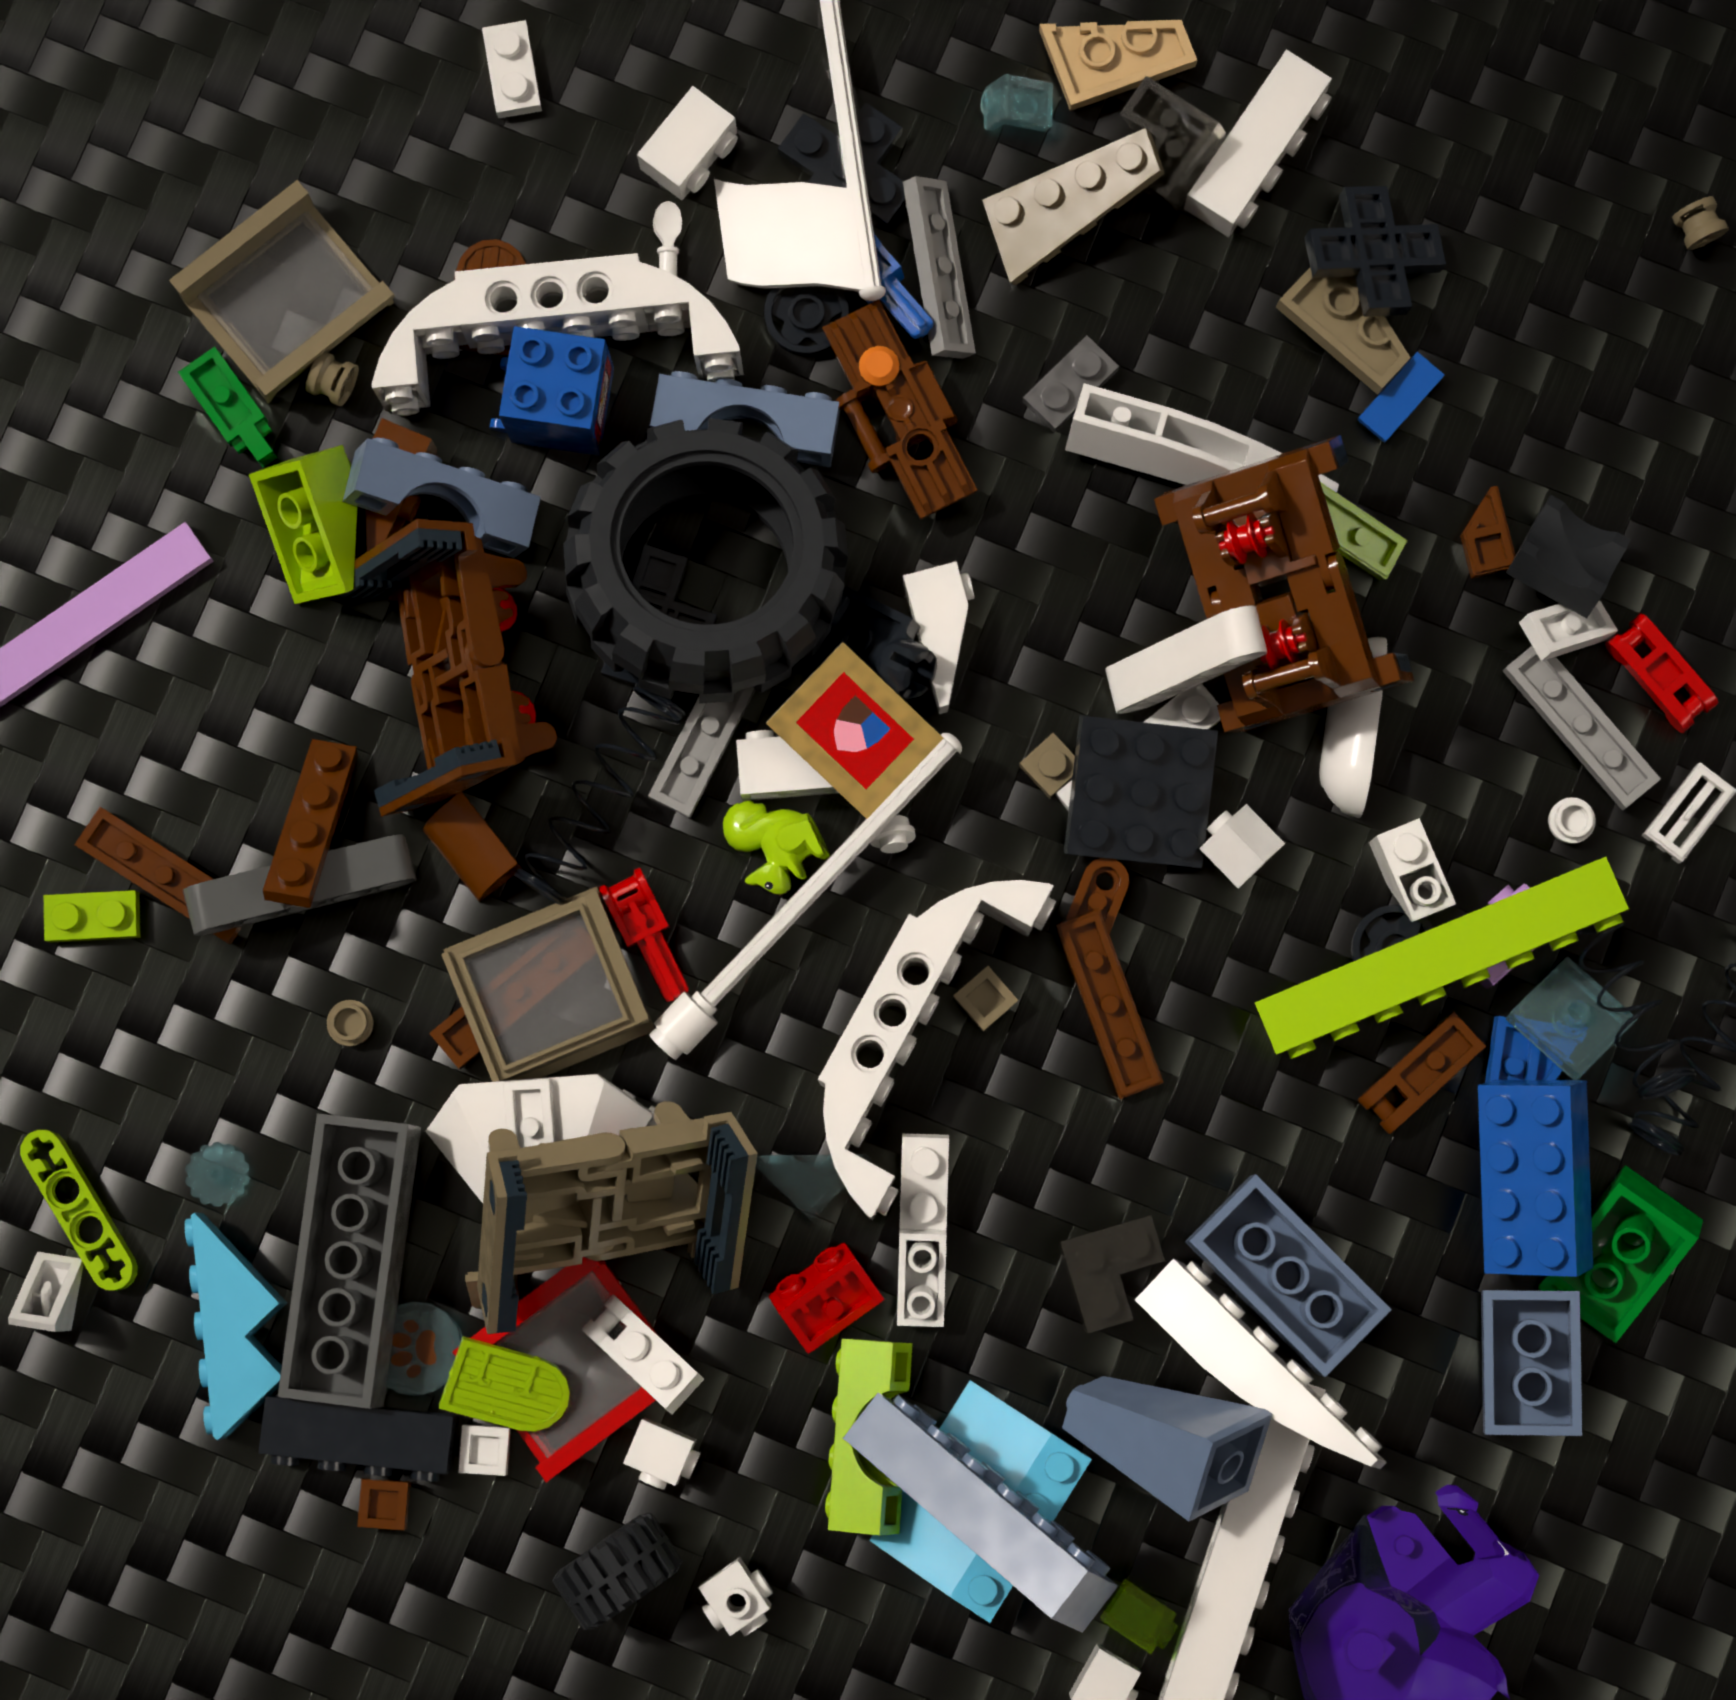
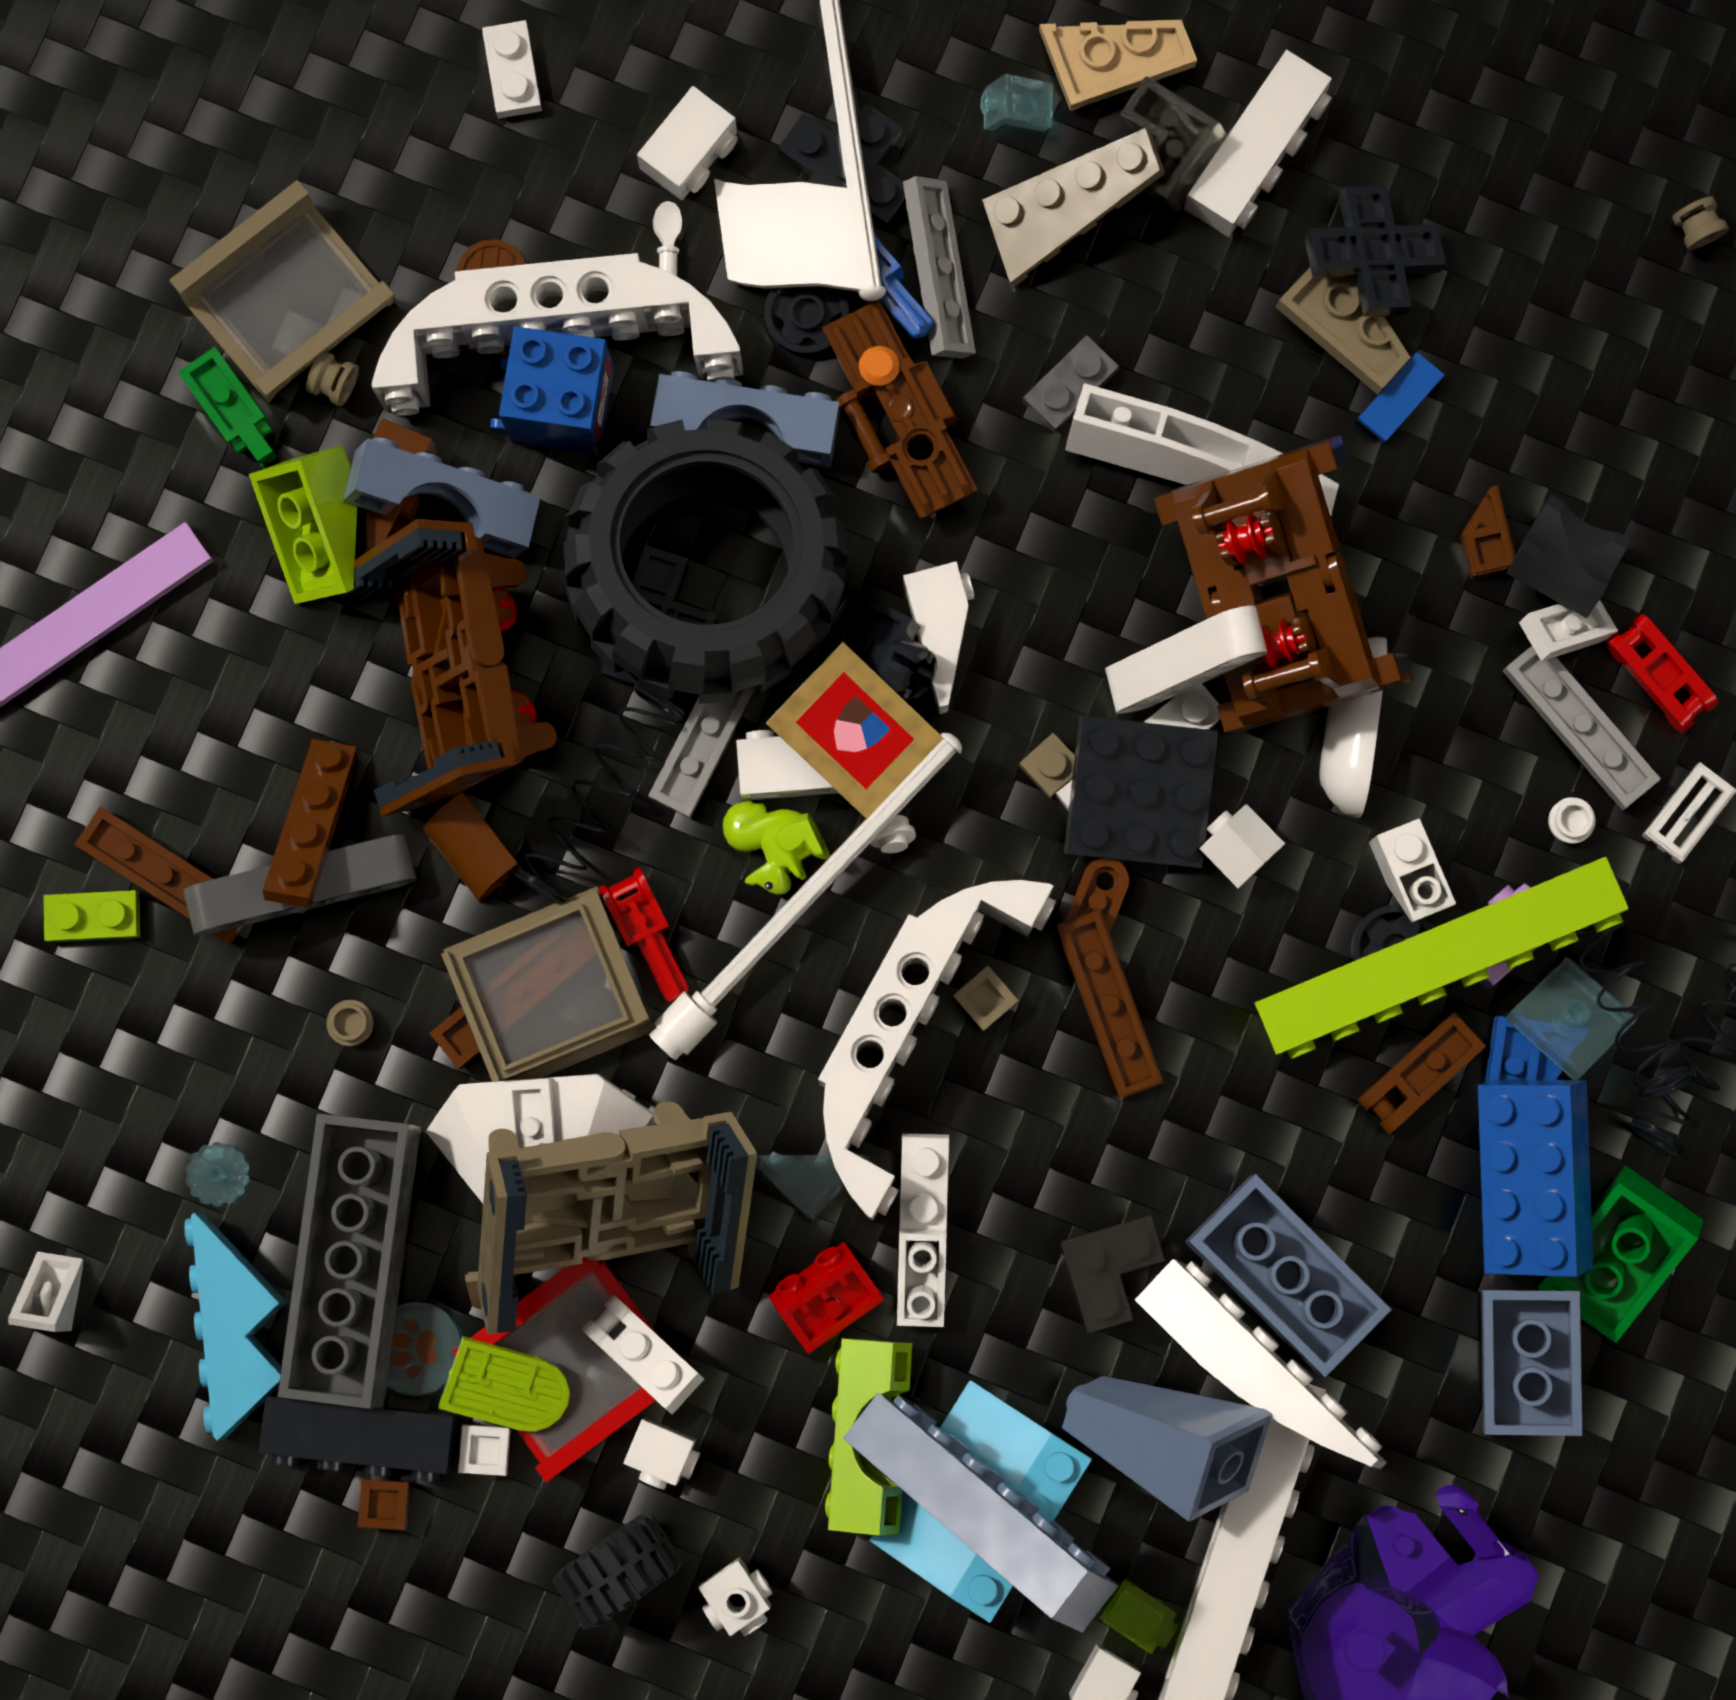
lime beam [20,1130,138,1290] -> none
lime tile [1320,482,1408,580] -> none

